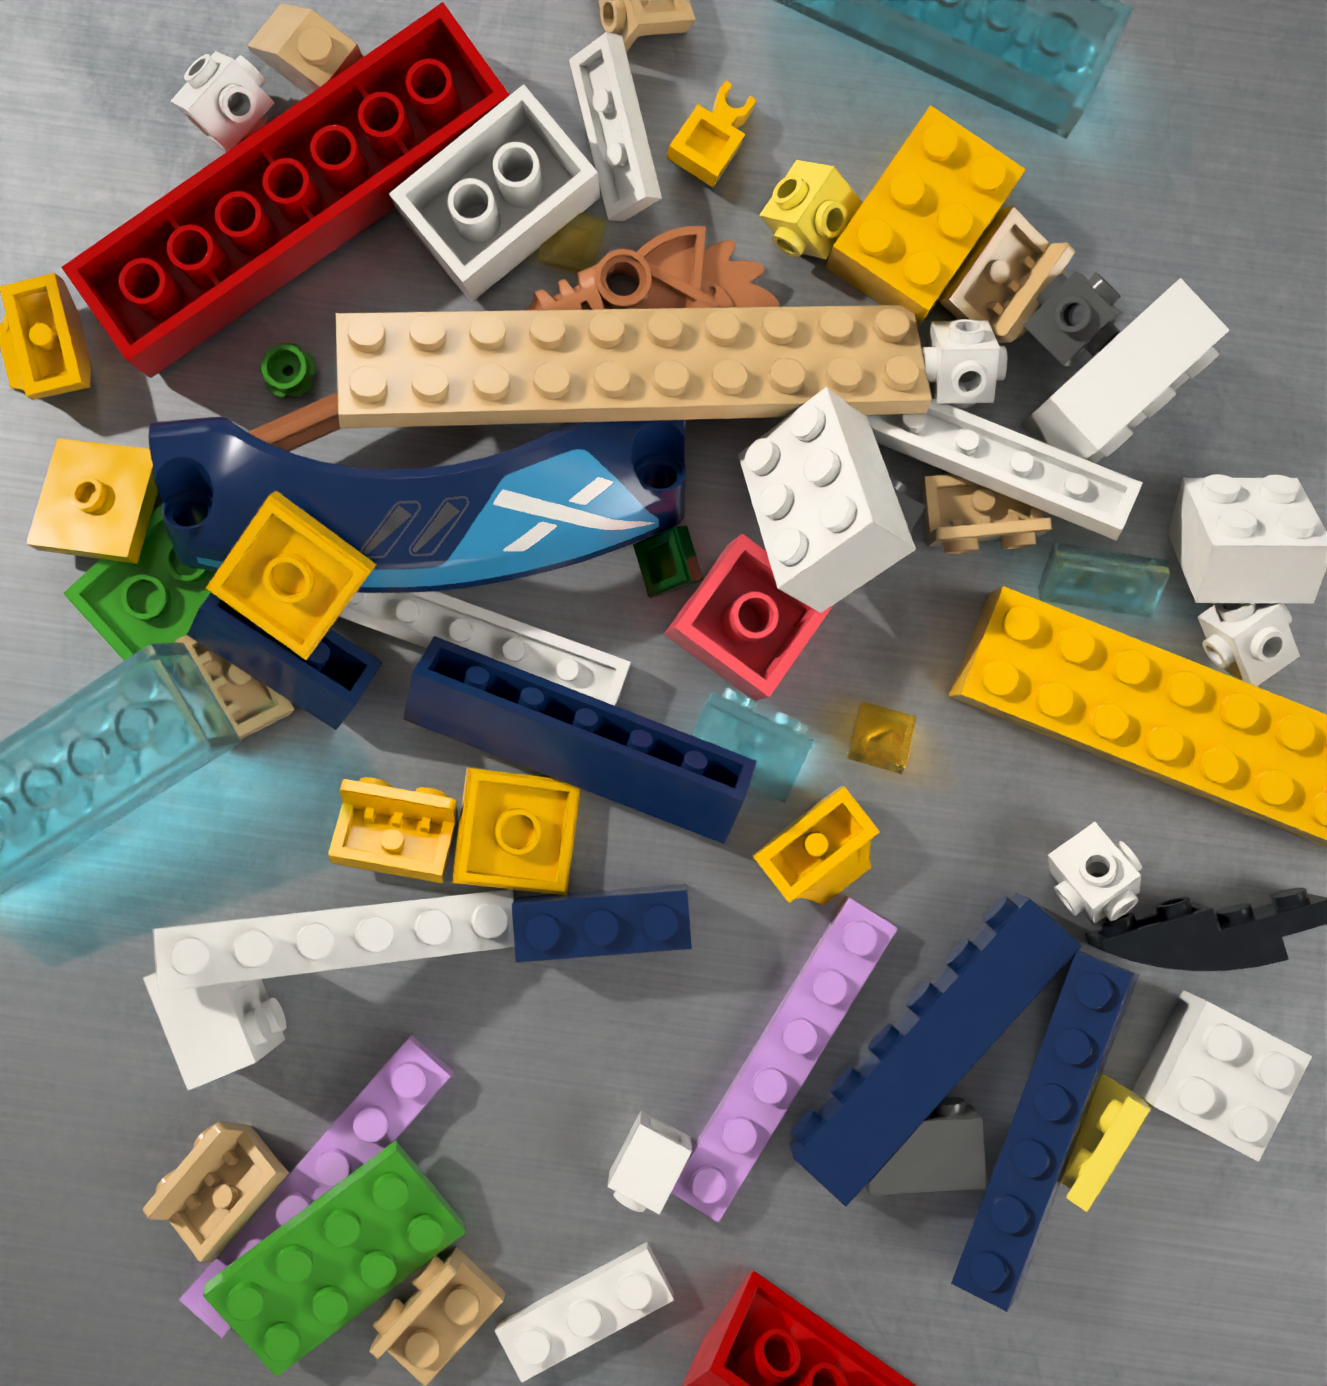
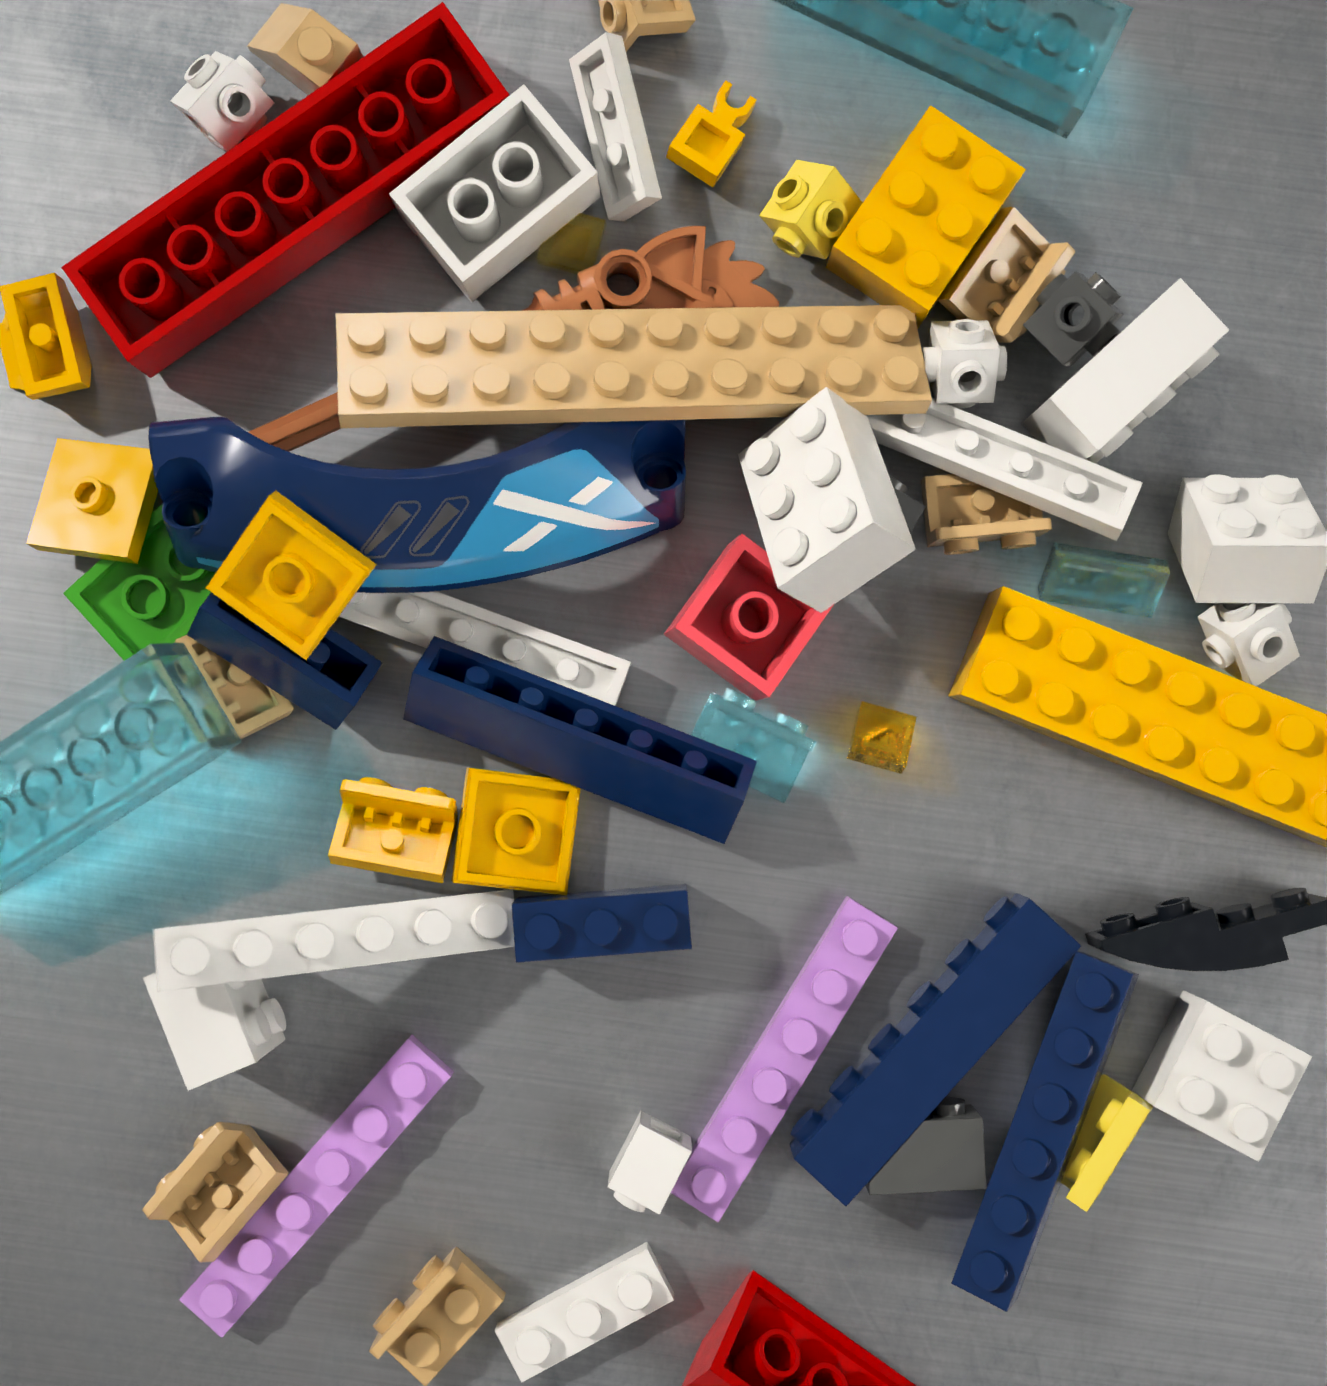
bright green plate [203,1140,466,1377] -> none
bright green plate [260,343,316,398] -> none
dark green tile [633,525,703,598] -> none
yellow slope [752,786,880,905] -> none
white brick [1048,822,1142,925] -> none

